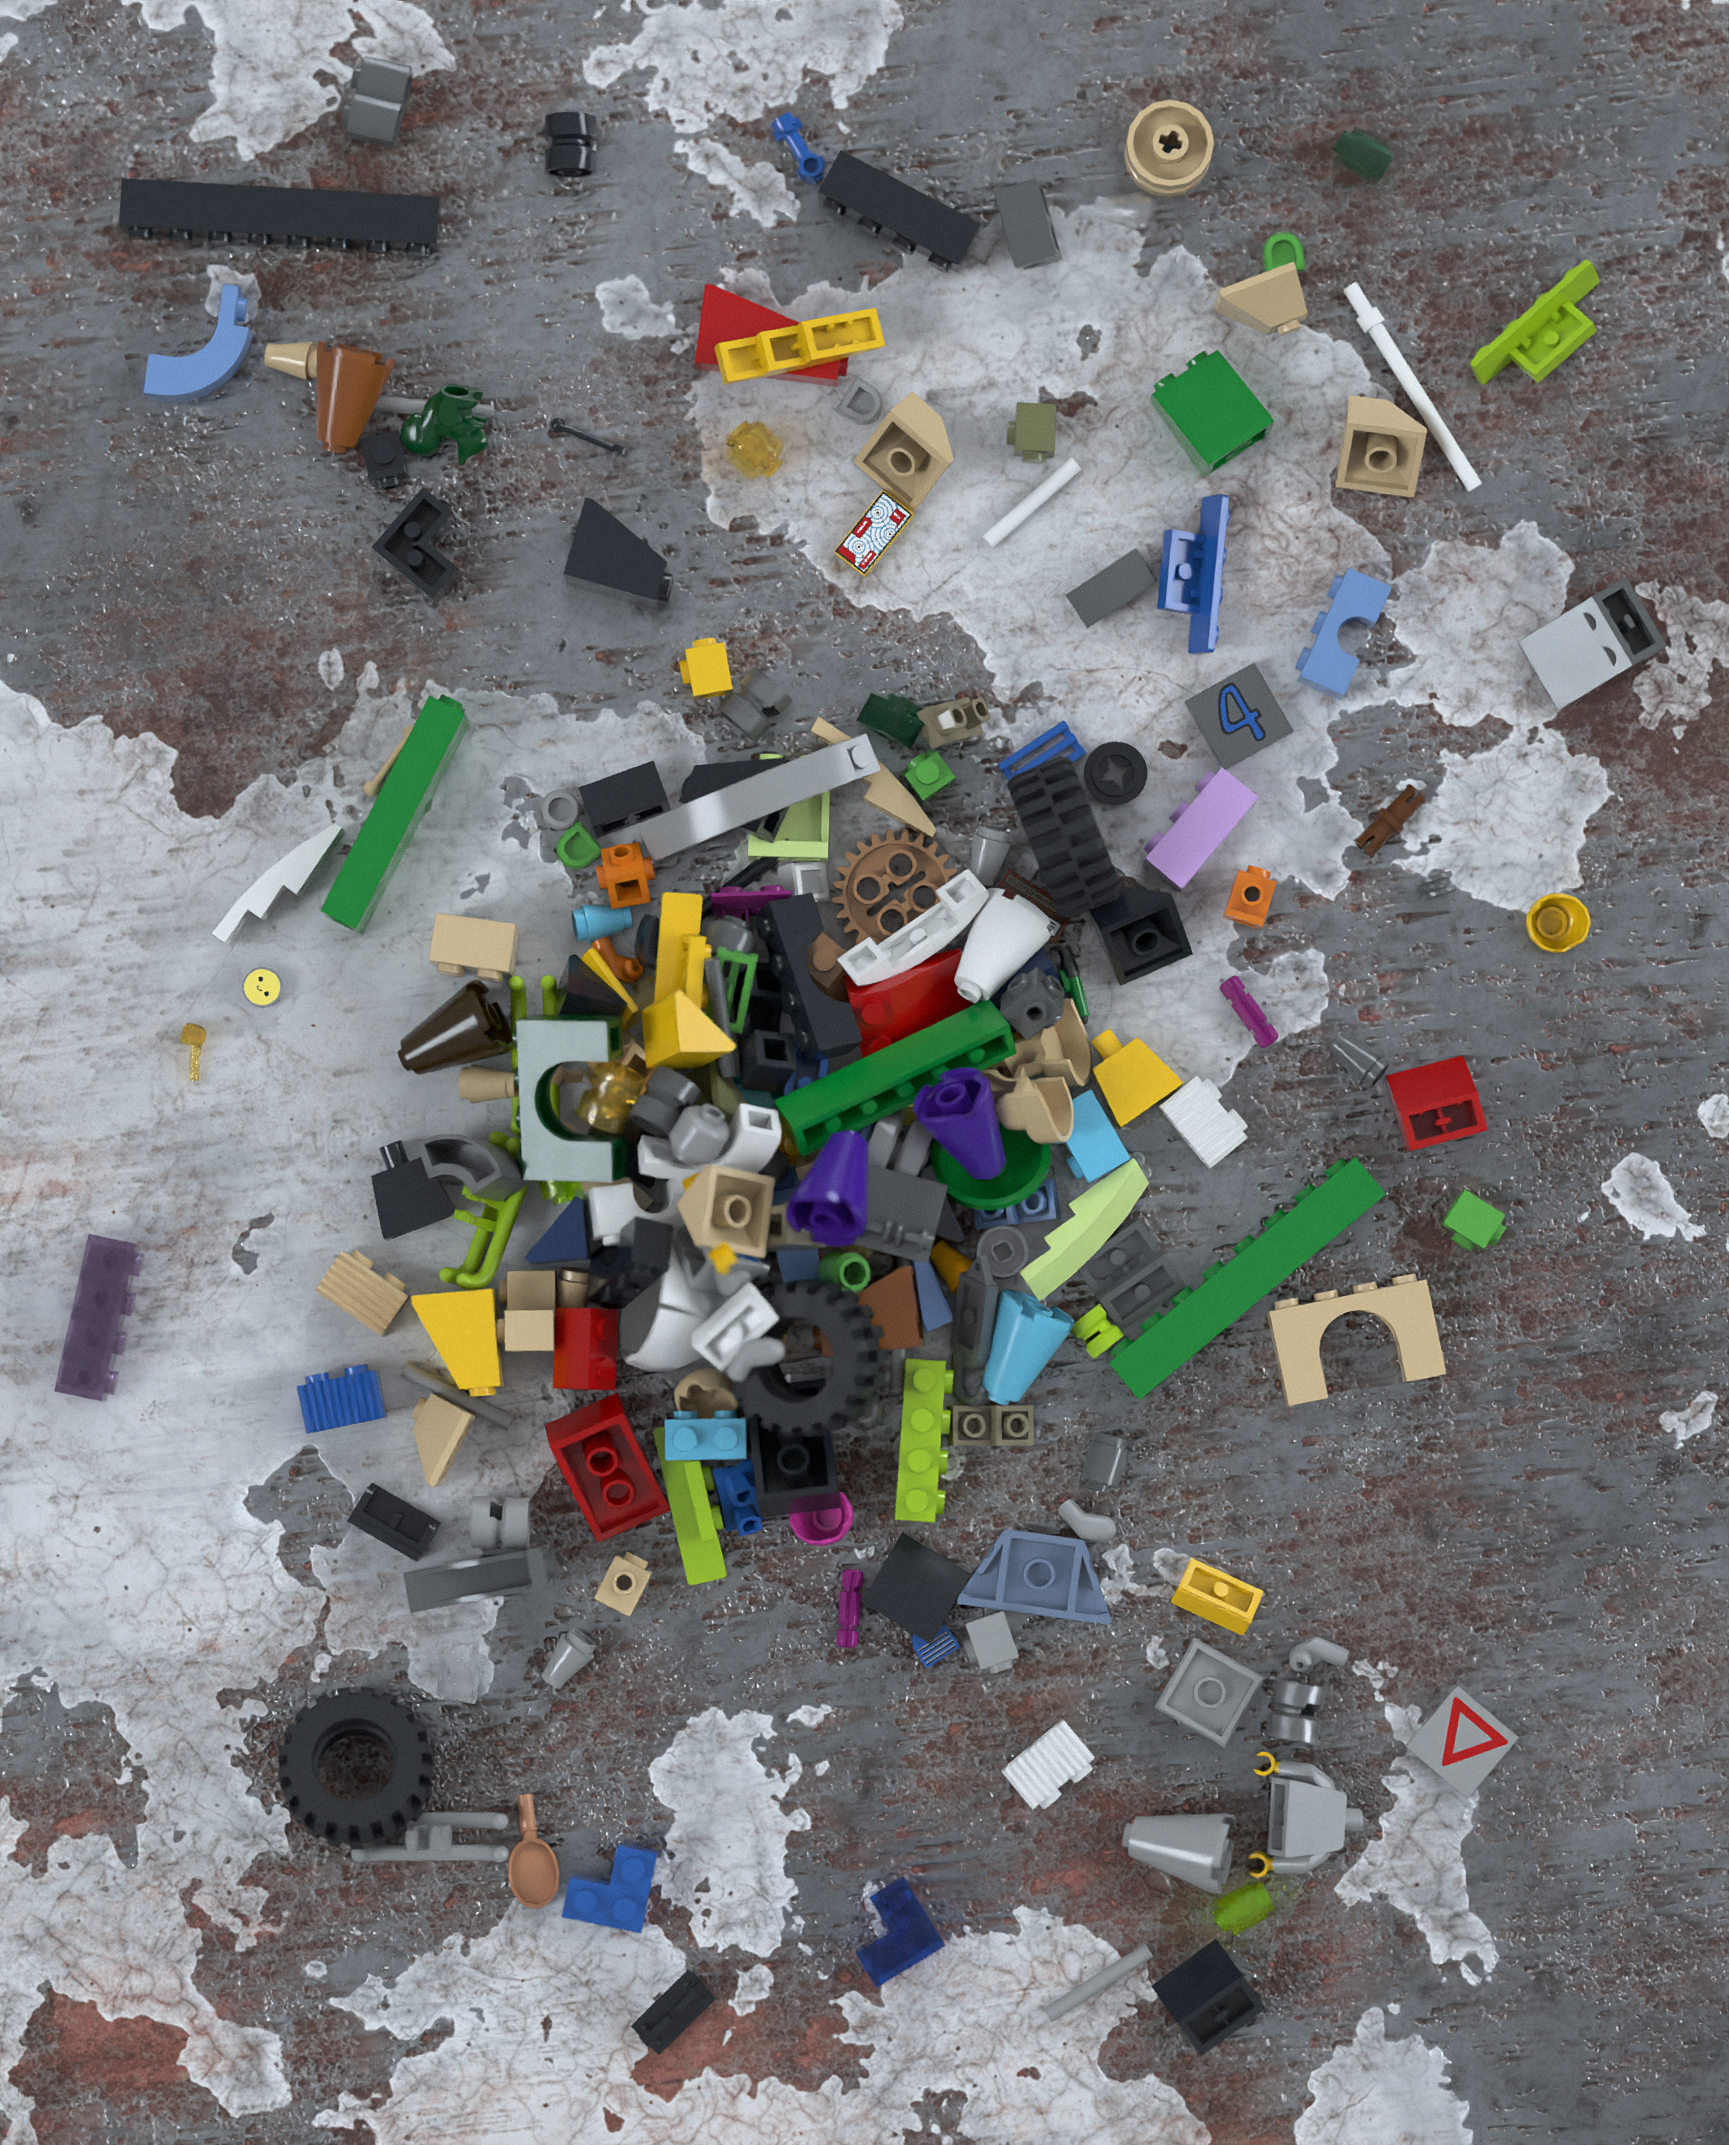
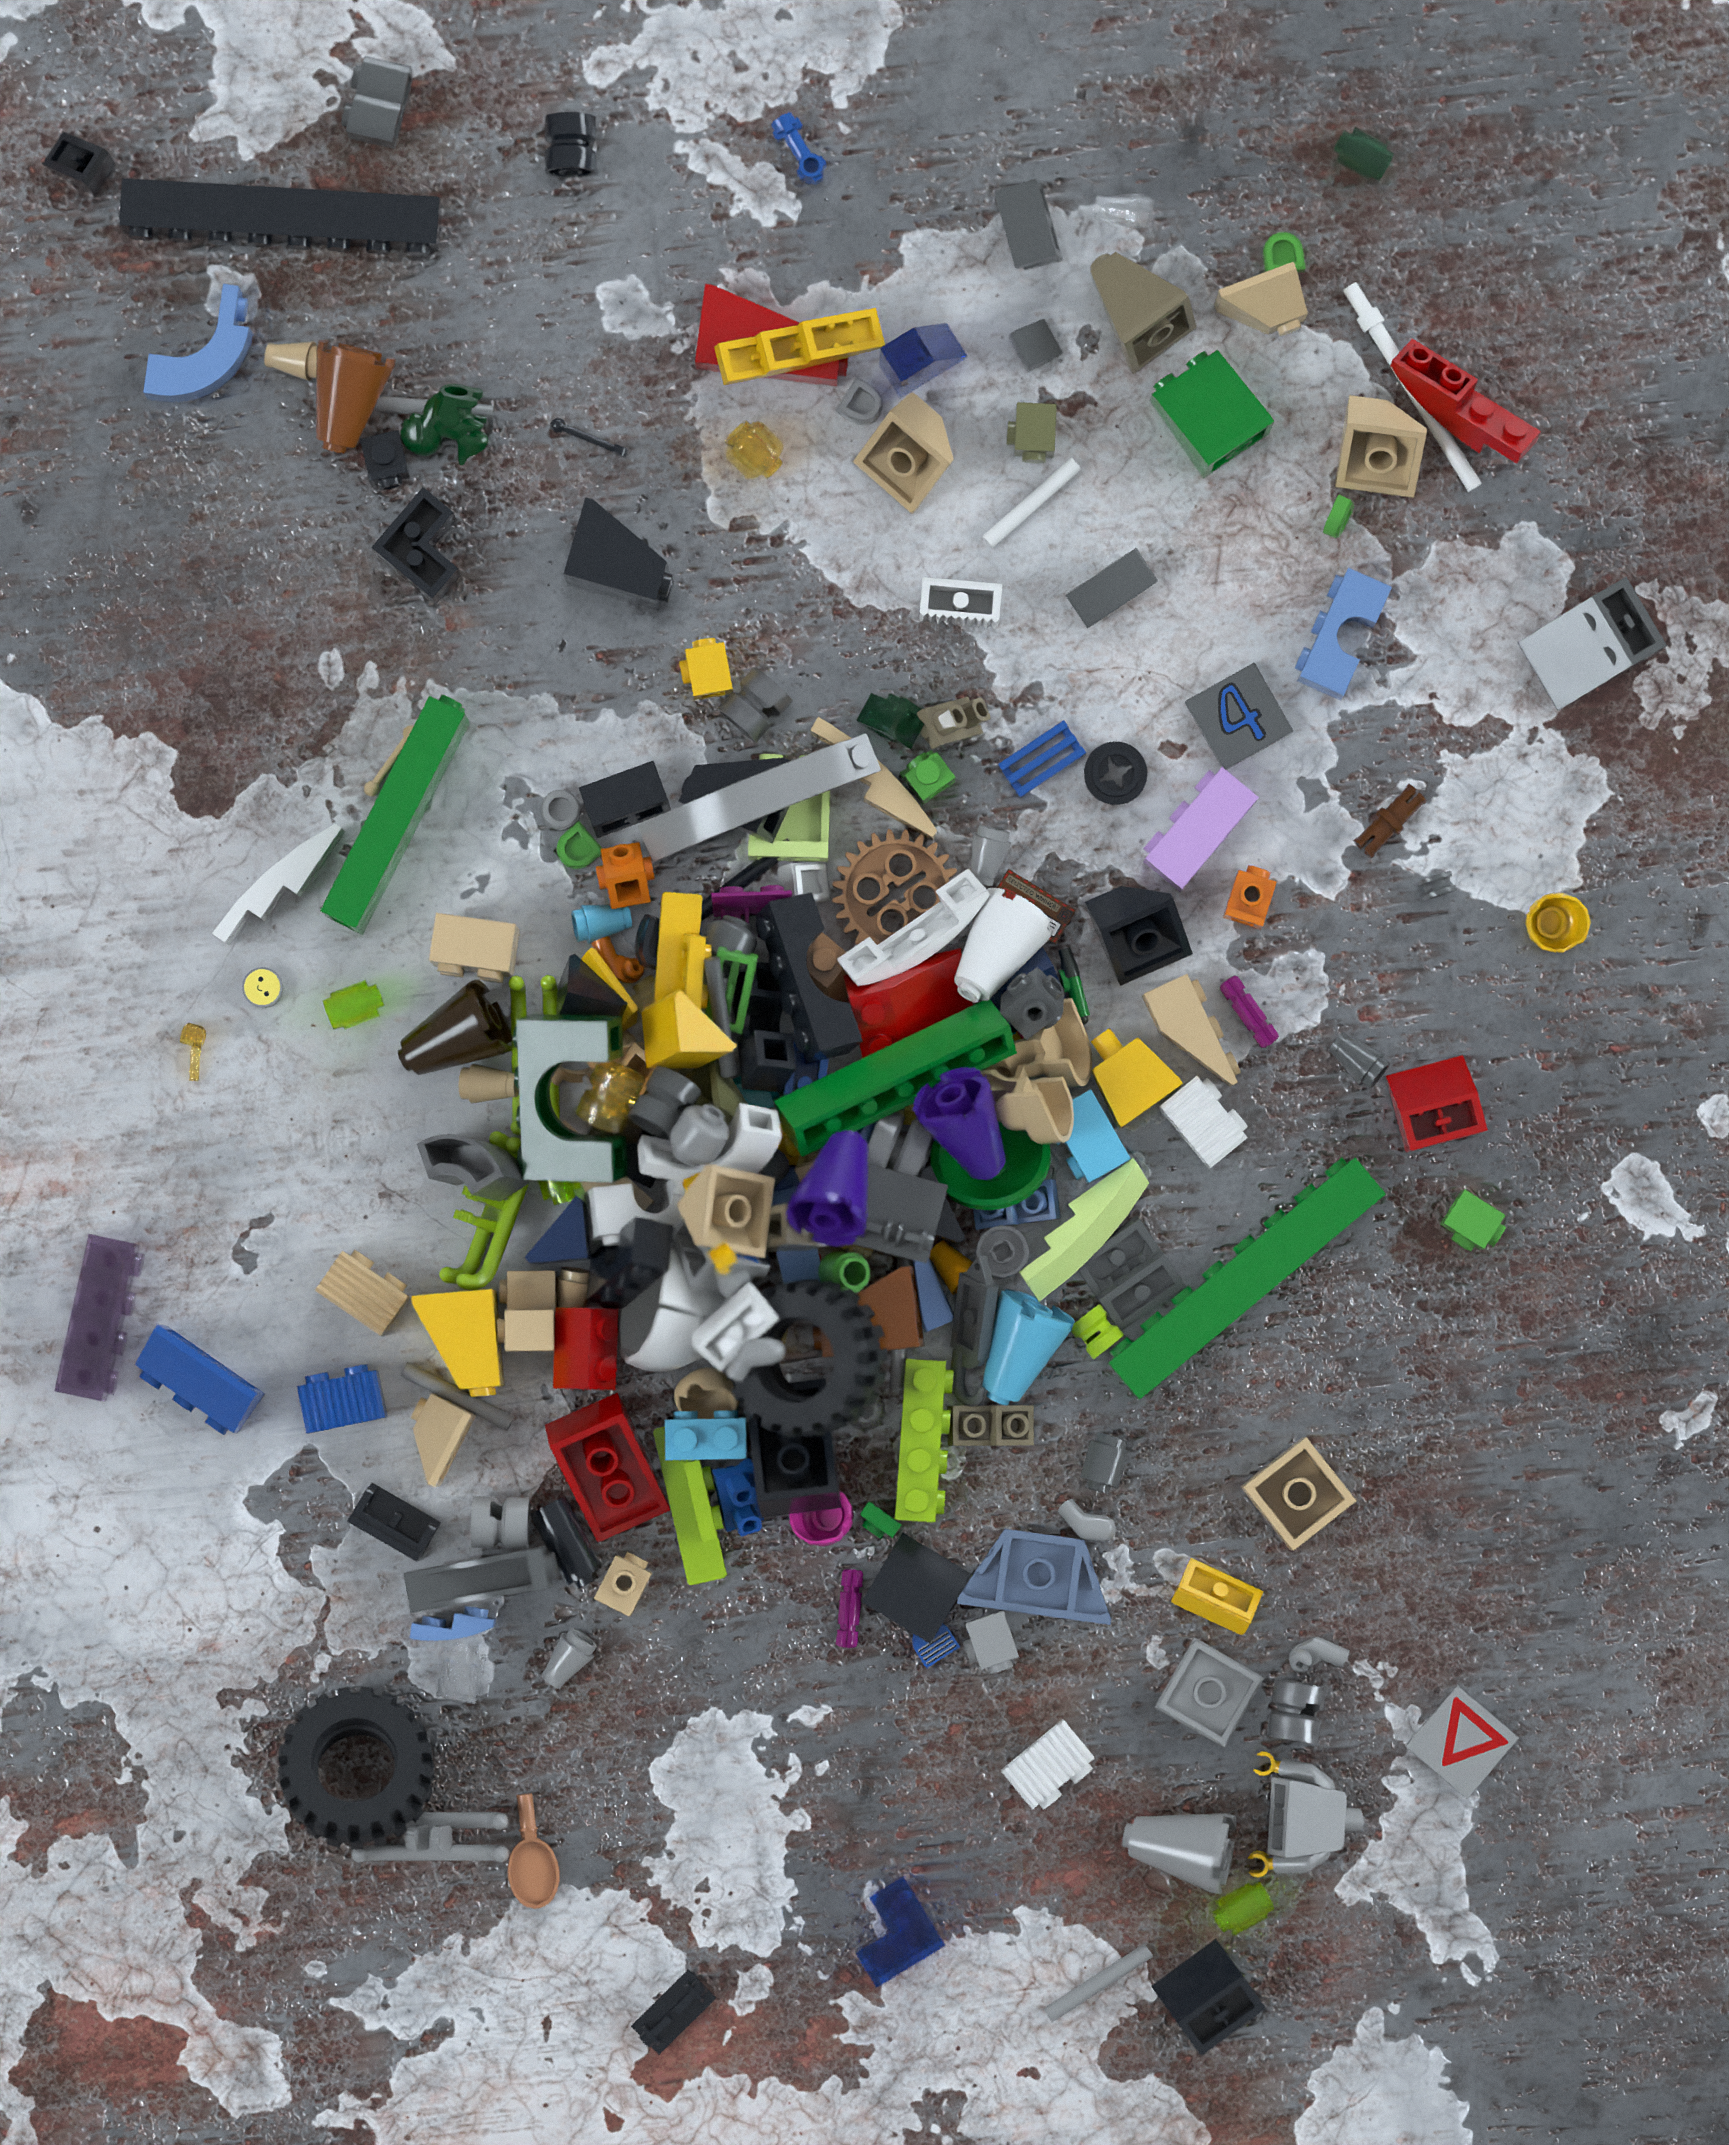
black torso [371,1140,456,1241] -> none
blue brick [561,1842,659,1934] -> none
black brick [818,150,981,273] -> none
tile [834,490,914,578] -> none
black tyre [1007,757,1123,918] -> none
tan wheel [1124,100,1214,198] -> none
blue bracket [1157,494,1230,655] -> none
tan arch [1267,1274,1446,1406] -> none
lime bracket [1470,259,1600,385] -> none
none -> black slope [42,131,116,197]
none -> blue slope [135,1324,265,1435]
none -> clear neon green brick [322,979,385,1030]
none -> medium blue slope [409,1606,496,1641]
none -> black brick [530,1496,602,1589]
none -> green plate [860,1501,902,1539]
none -> clear blue slope [879,323,968,399]
none -> white brick [919,577,1002,629]
none -> dark grey slope [1009,319,1063,372]
none -> dark tan slope [1090,252,1197,374]
none -> tan slope [1142,974,1241,1087]
none -> tan brick [1240,1437,1356,1551]
none -> bright green tile [1323,494,1355,539]
none -> red slope [1390,339,1541,464]

